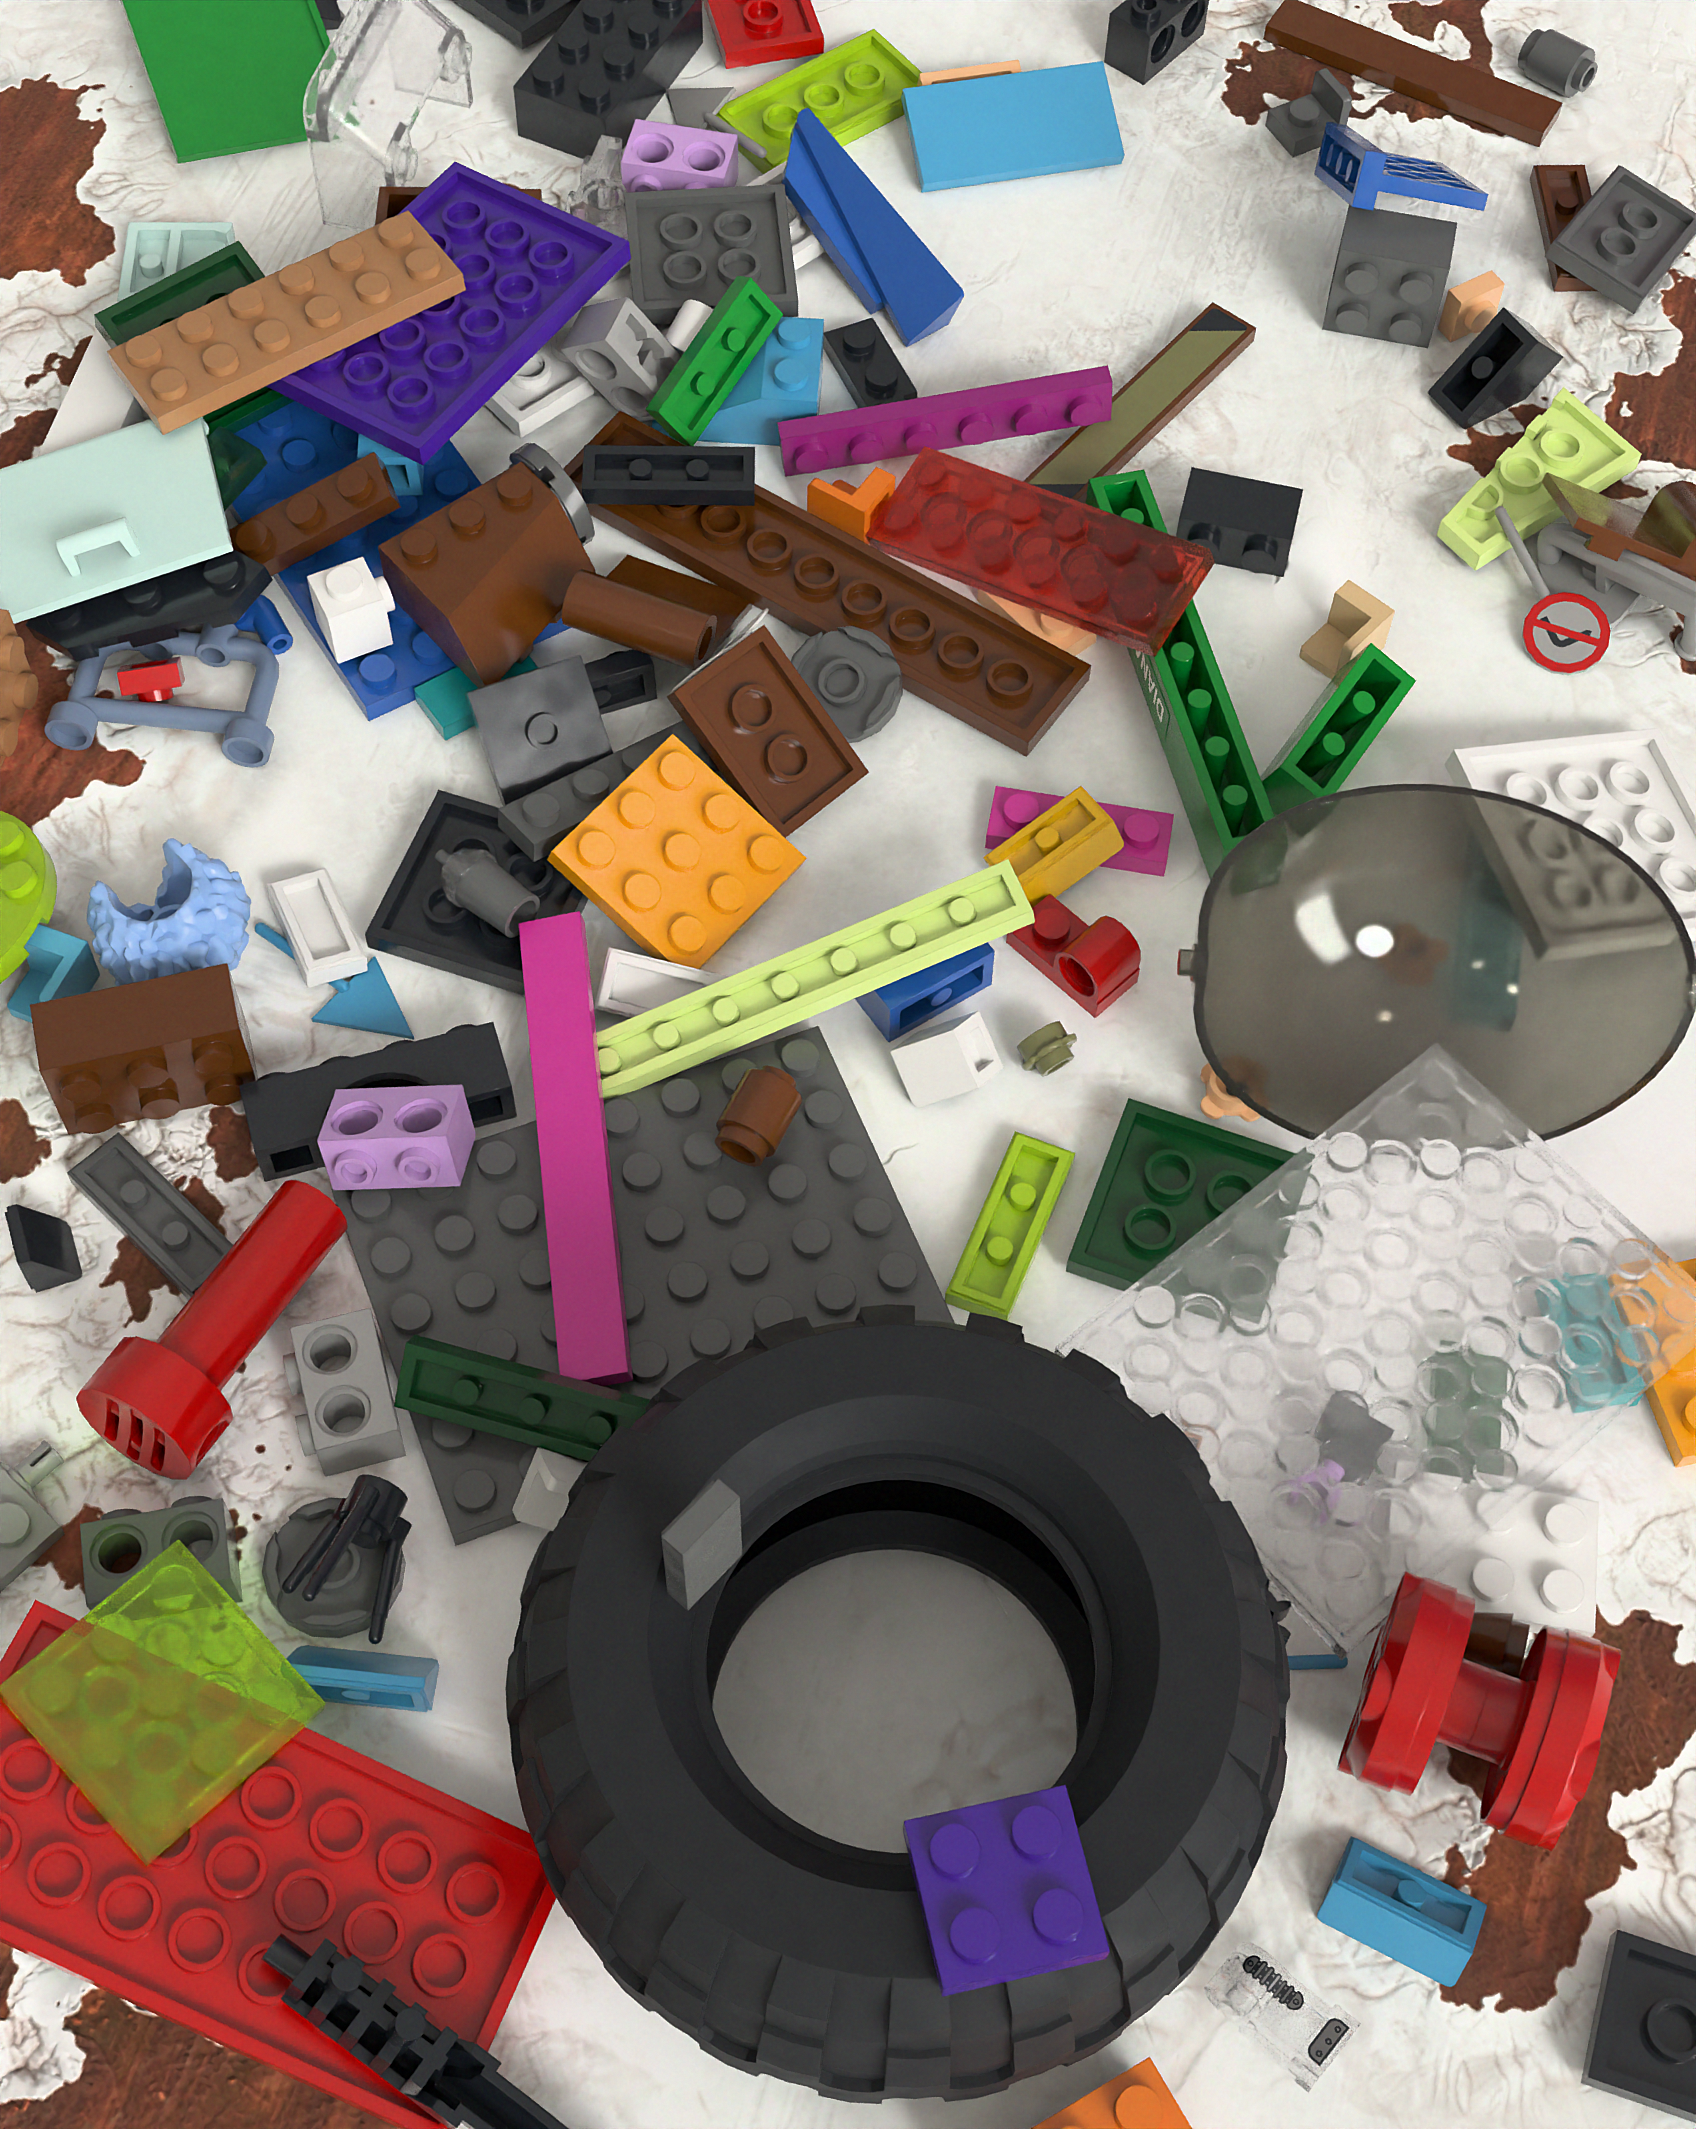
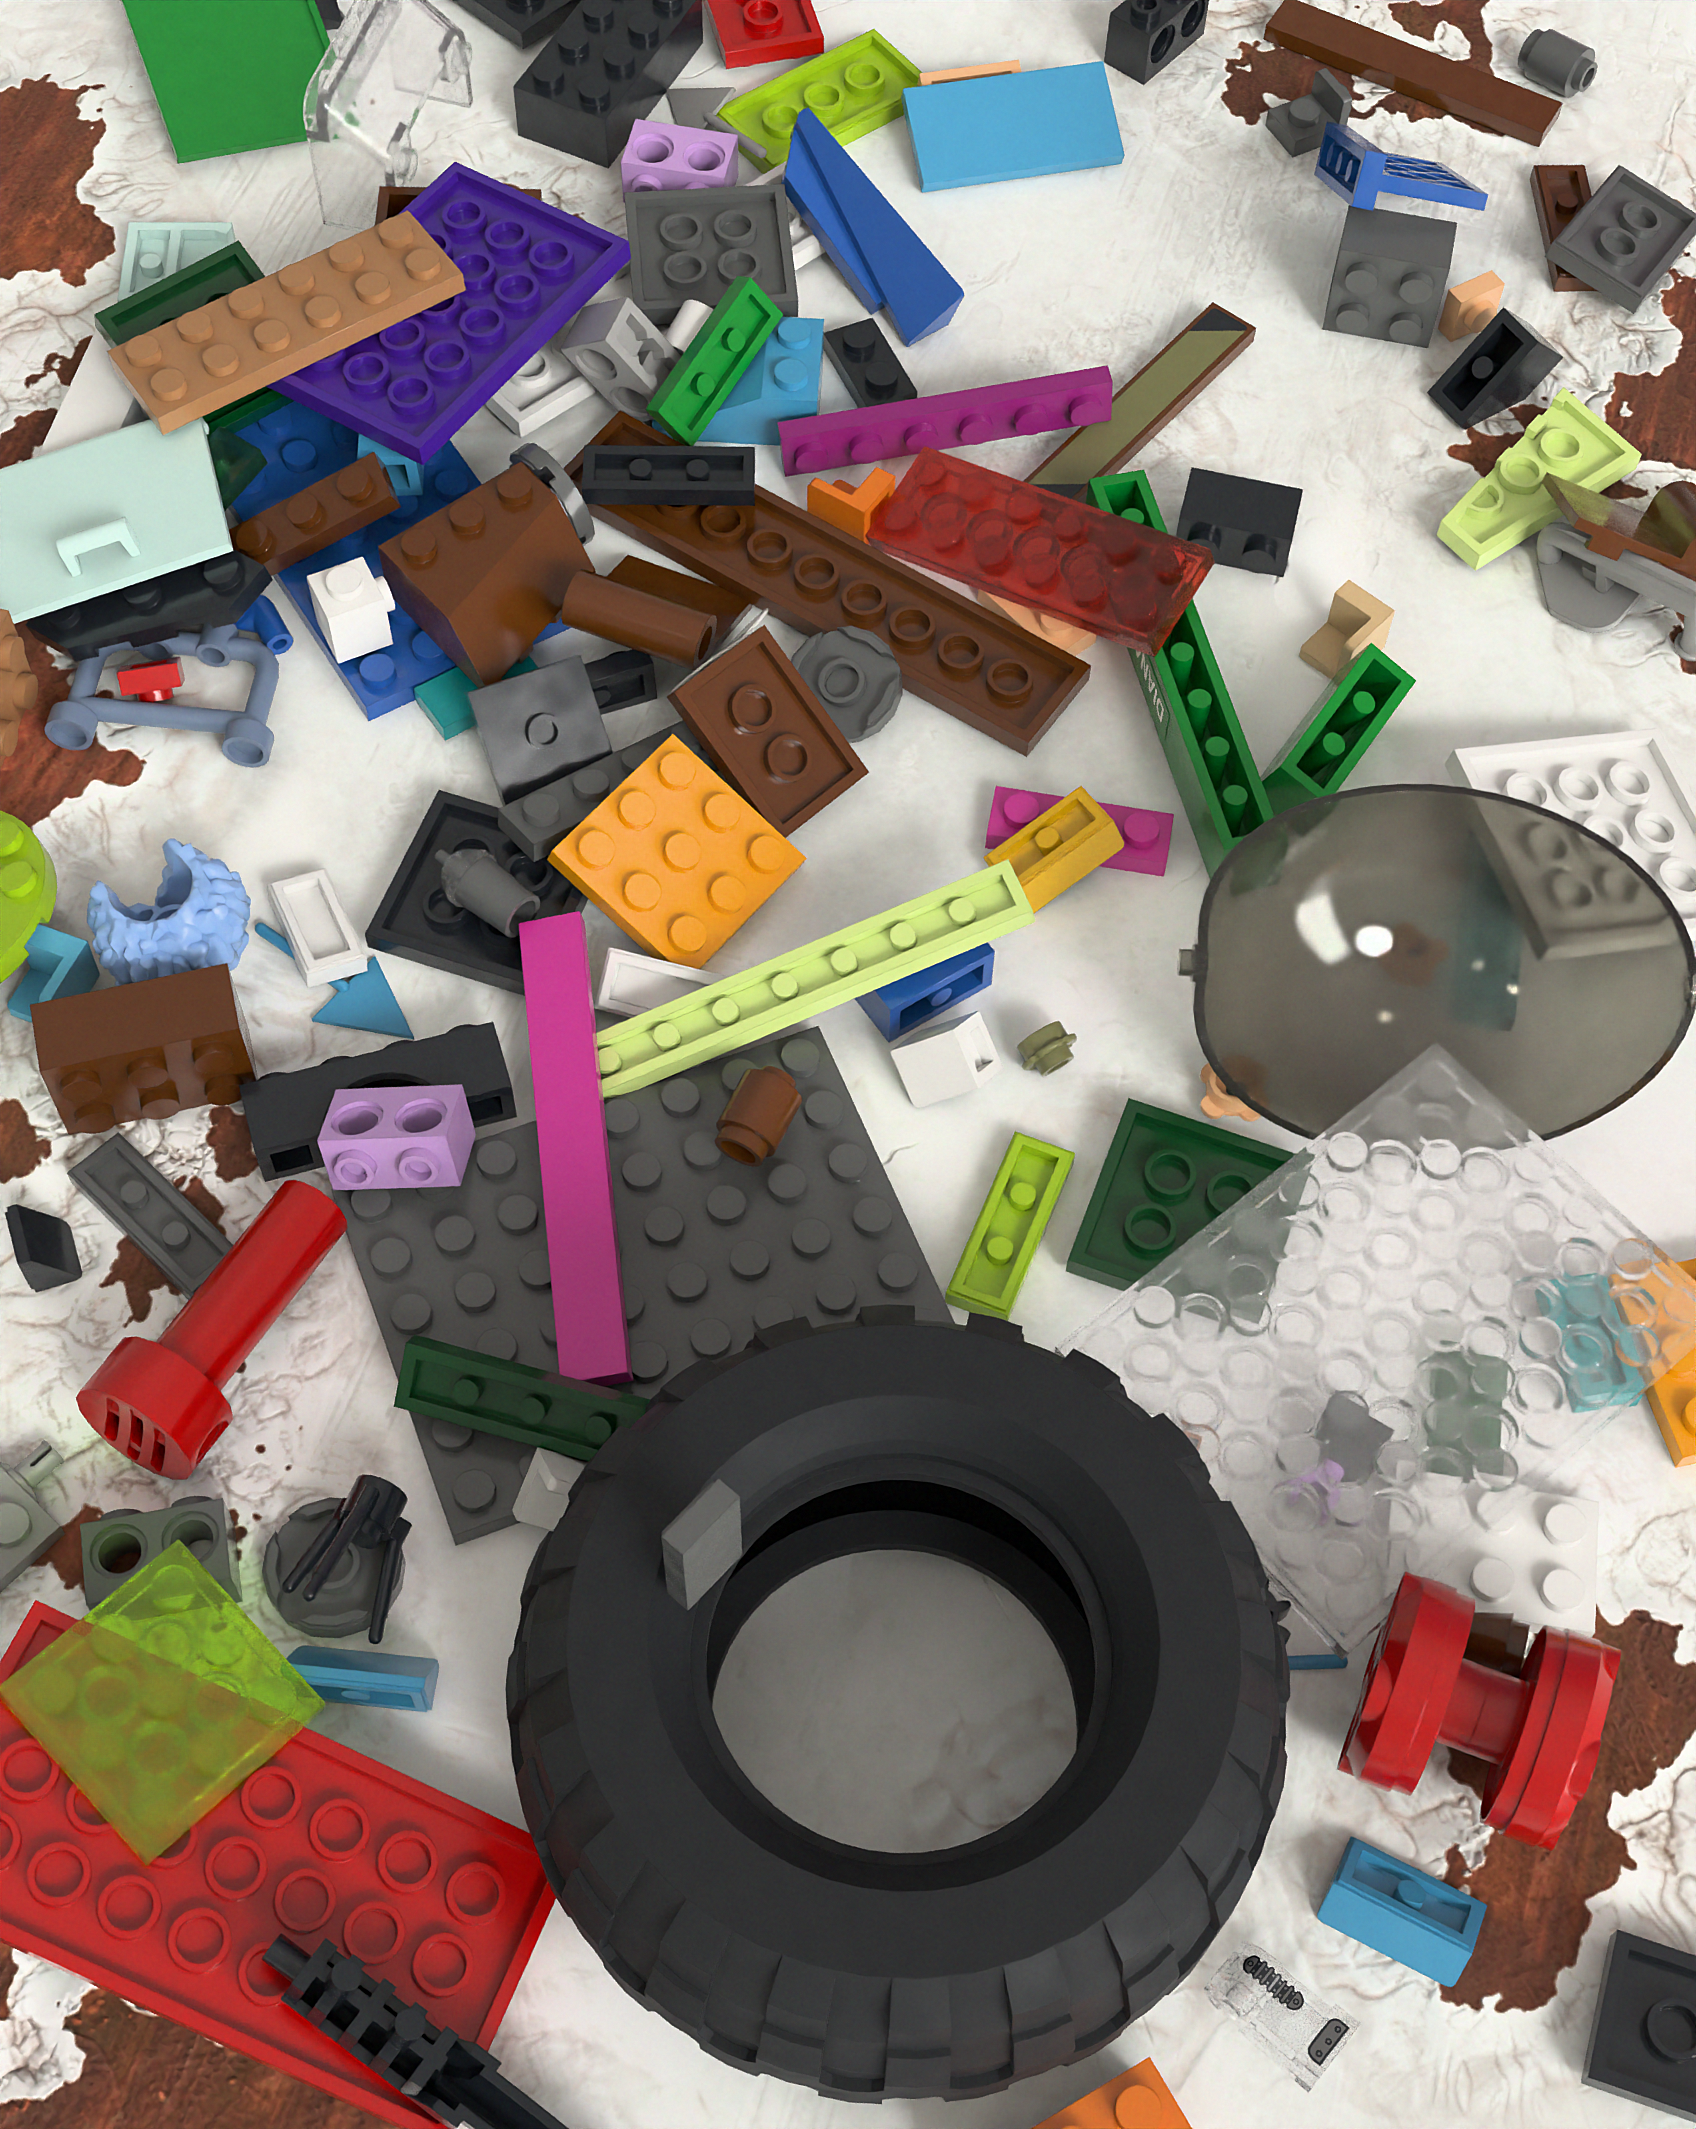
light grey brick [283,1308,406,1477] -> none
clear plate [564,135,628,240] -> none
dark purple plate [903,1785,1110,1997] -> none
red plate [1006,894,1141,1018] -> none
piece [1495,506,1611,675] -> none

